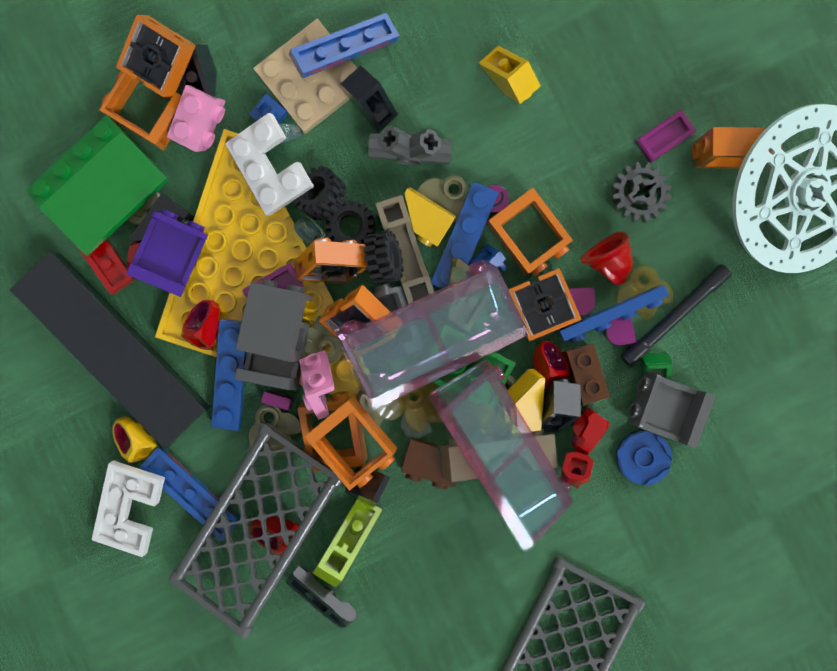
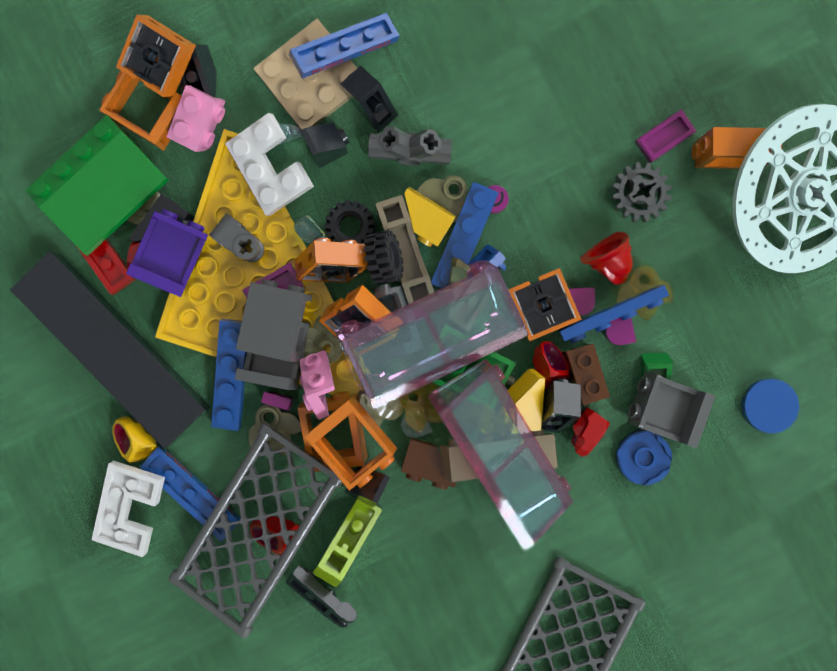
red rock [181,300,221,350] -> none
blue tile [249,93,288,124] -> none
black tyre [294,166,346,221] -> none
yellow slope [478,45,541,104] -> none
orange window [487,188,573,276] -> none
red rock [561,452,594,489] -> none
black piece [620,264,732,368] -> none
none -> dark grey piece [209,213,265,262]
none -> black slope [300,123,350,168]
none -> blue tile [741,379,799,434]

